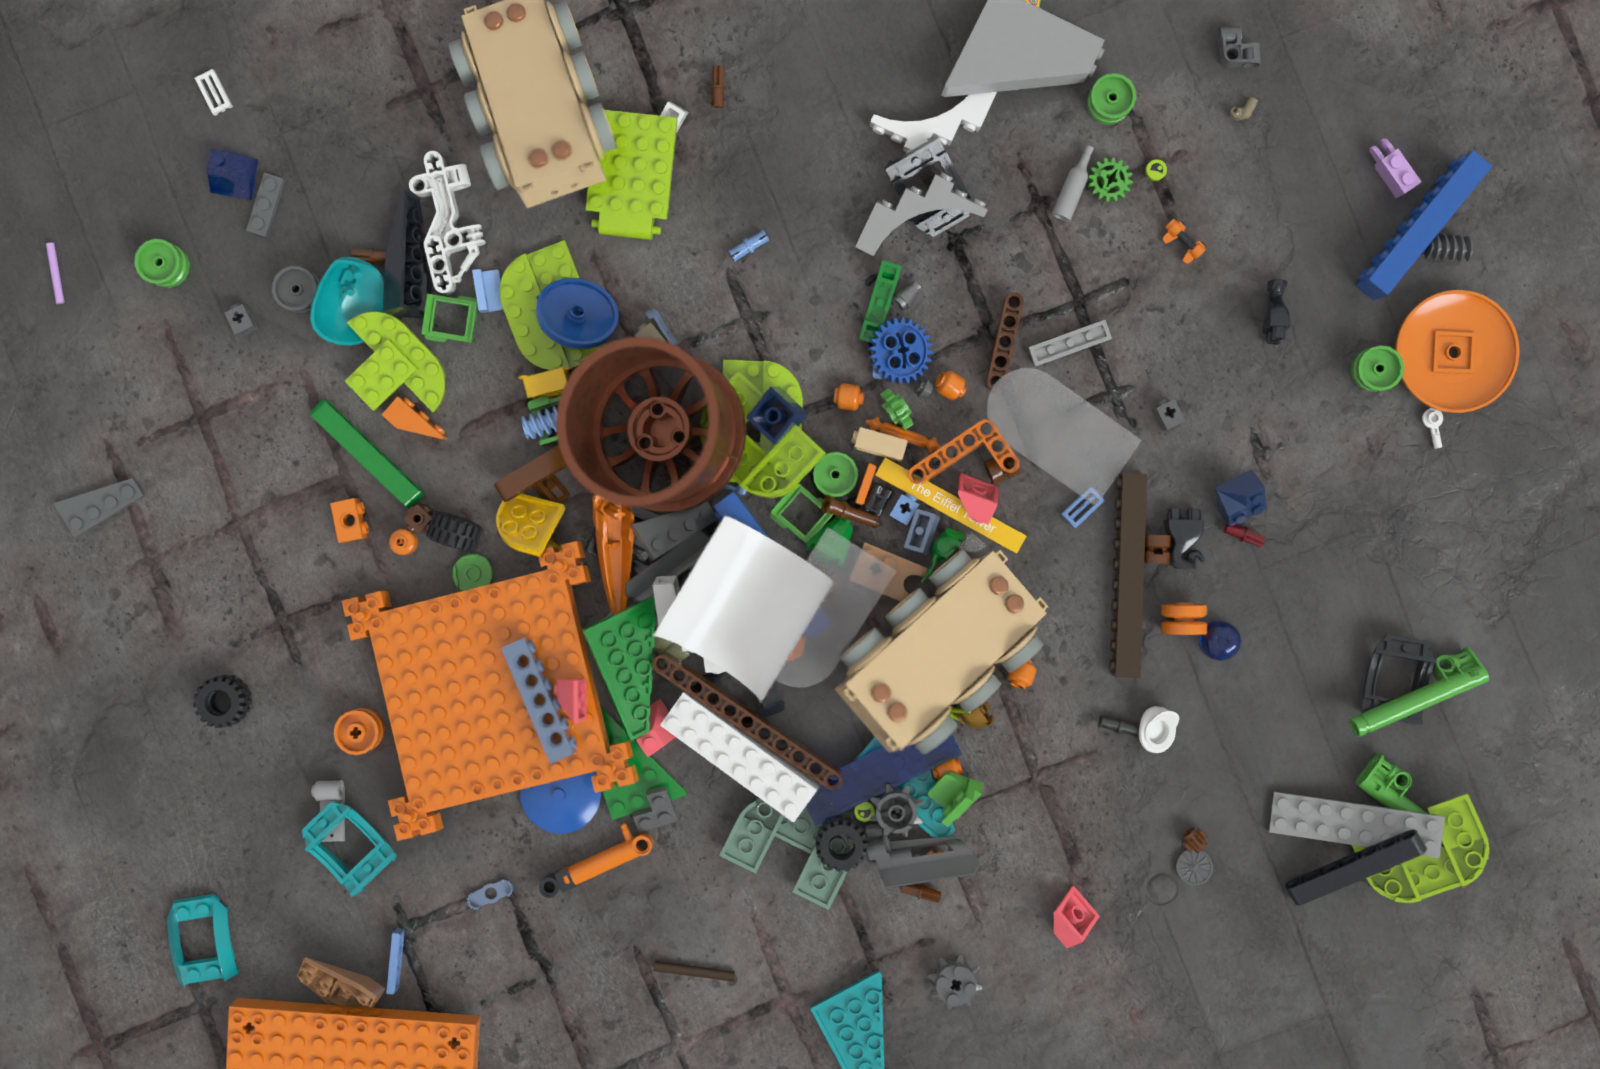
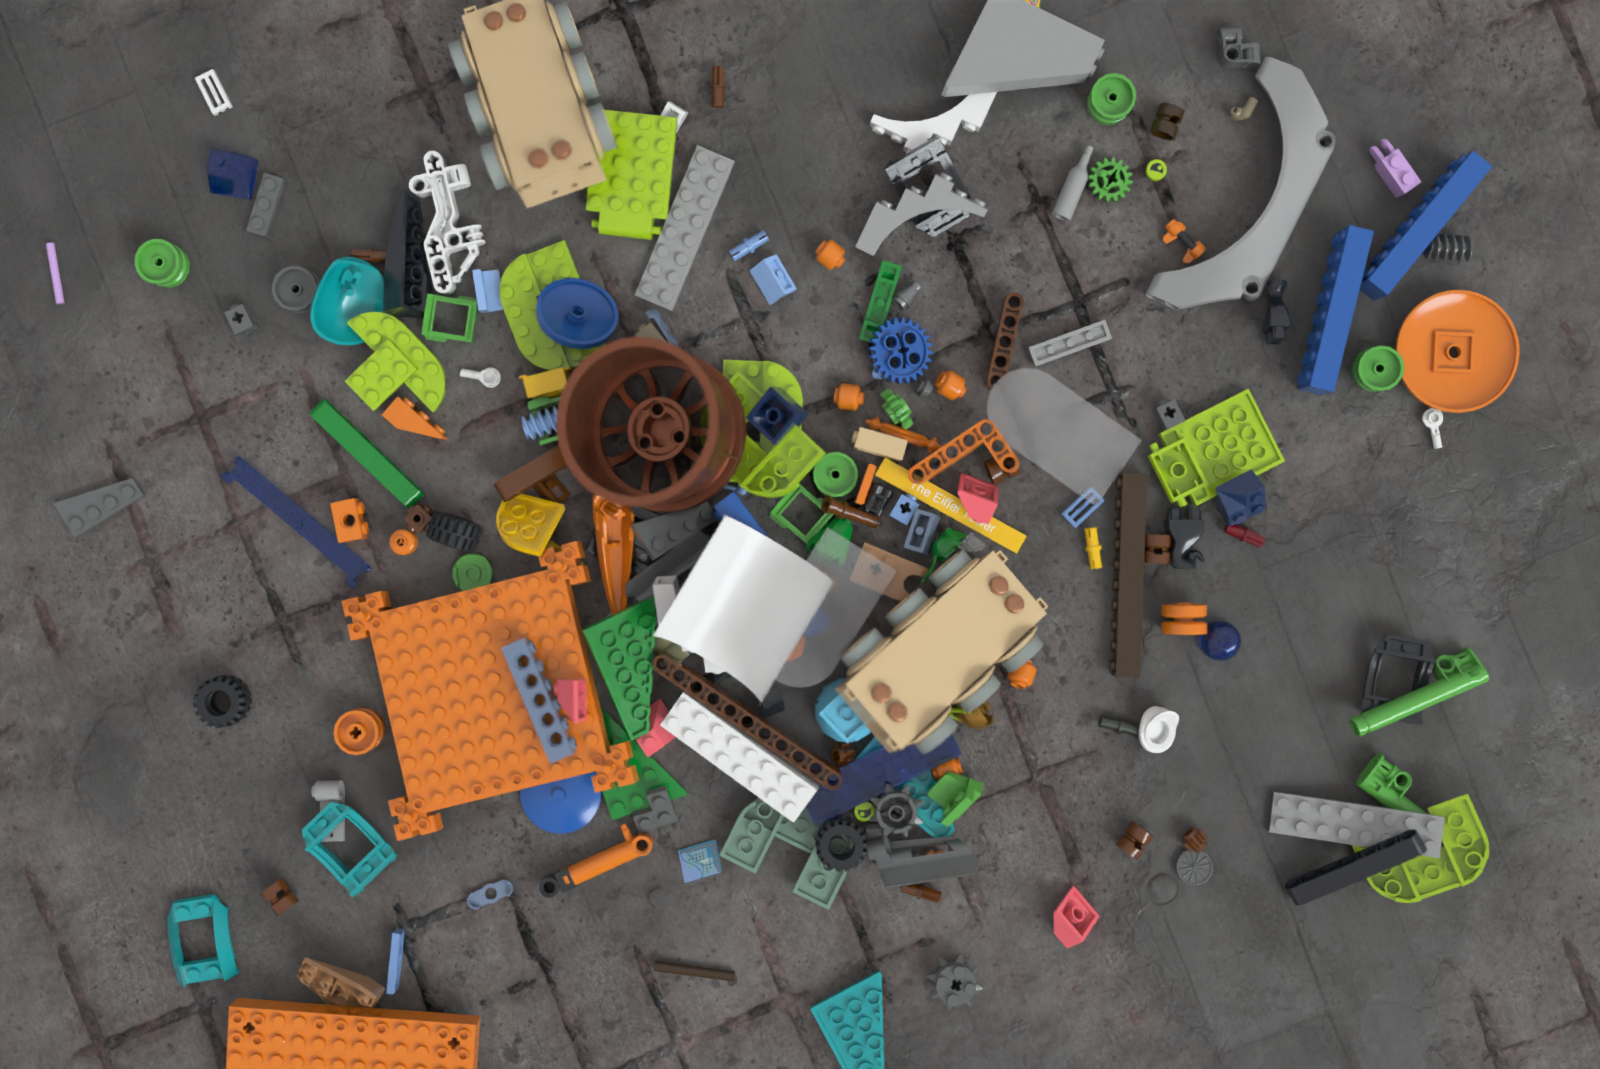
none -> clear blue piece [220,456,371,589]
none -> reddish brown wheel [260,878,299,916]
none -> white plate [460,368,501,388]
none -> light grey plate [635,145,735,312]
none -> piece [677,839,724,886]
none -> light blue panel [750,254,797,305]
none -> orange head [815,239,845,270]
none -> medium azure plate [815,678,871,744]
none -> reddish brown gear [830,742,856,767]
none -> yellow pin [1084,527,1103,569]
none -> reddish brown wheel [1116,821,1154,860]
none -> light grey panel [1145,57,1335,310]
none -> lime plate [1147,389,1285,508]
none -> dark brown wheel [1150,103,1185,141]
none -> blue brick [1297,225,1374,395]

